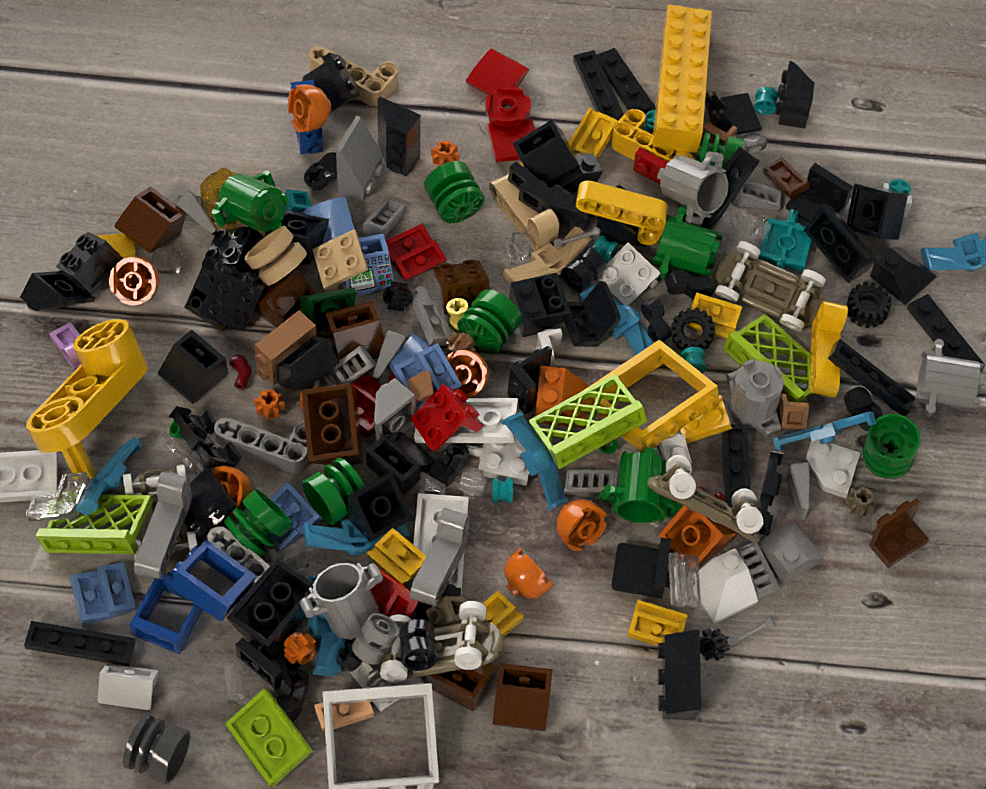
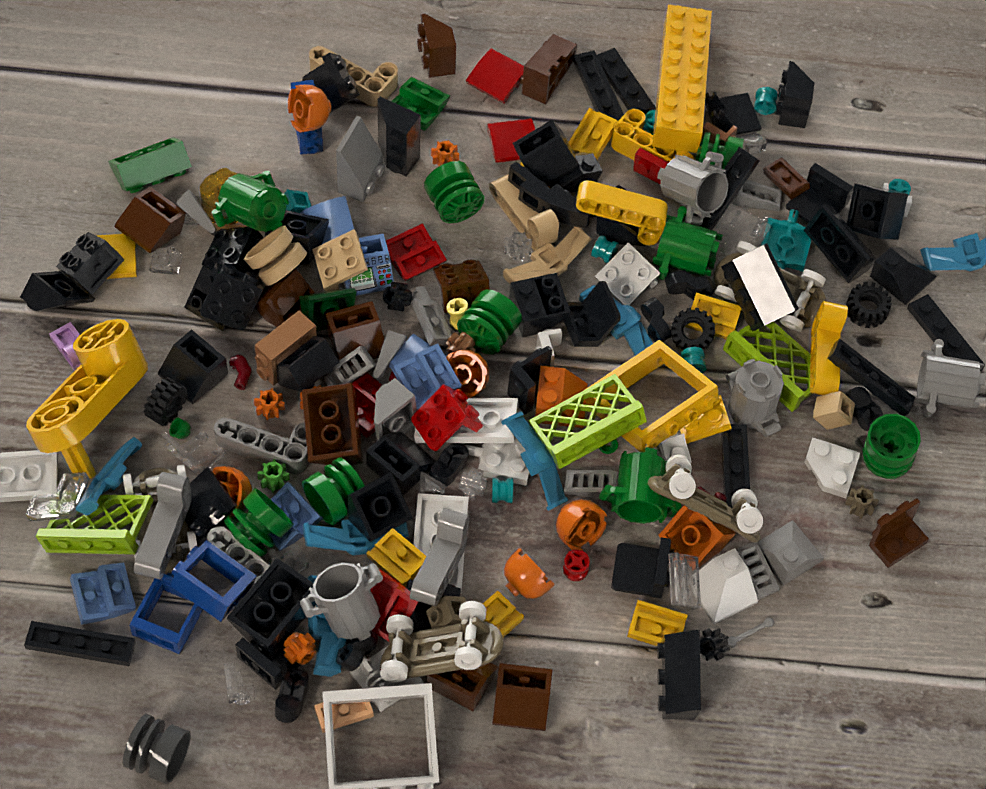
white panel [98,663,159,710] -> none
orange cylinder [109,256,160,306] -> none
black piece [169,406,242,469] -> none
lime tile [225,688,313,787] -> none
black piece [304,152,337,191] -> none
light grey wheel [352,613,399,665] -> none
light grey slope [362,197,407,240] -> none
black wheel [400,619,437,671] -> none
medium nougat slope [407,370,434,403] -> none
red plate [485,86,531,127] -> none
light grey hinge [553,227,601,249] -> none
black wheel [561,247,607,292] -> none
black piece [758,450,784,536] -> none
dark azure plate [773,411,876,451] -> none
medium nougat panel [778,394,809,429] -> none
light grey slope [786,462,809,520] -> none
none -> green slope [108,137,192,193]
none -> black tyre [144,377,188,426]
none -> bright green gear [257,459,290,493]
none -> green slope [392,77,450,131]
none -> reddish brown slope [417,14,456,78]
none -> reddish brown wedge [520,34,577,105]
none -> red wheel [563,549,590,581]
none -> slope [721,243,799,332]
none -> tan brick [813,391,855,430]

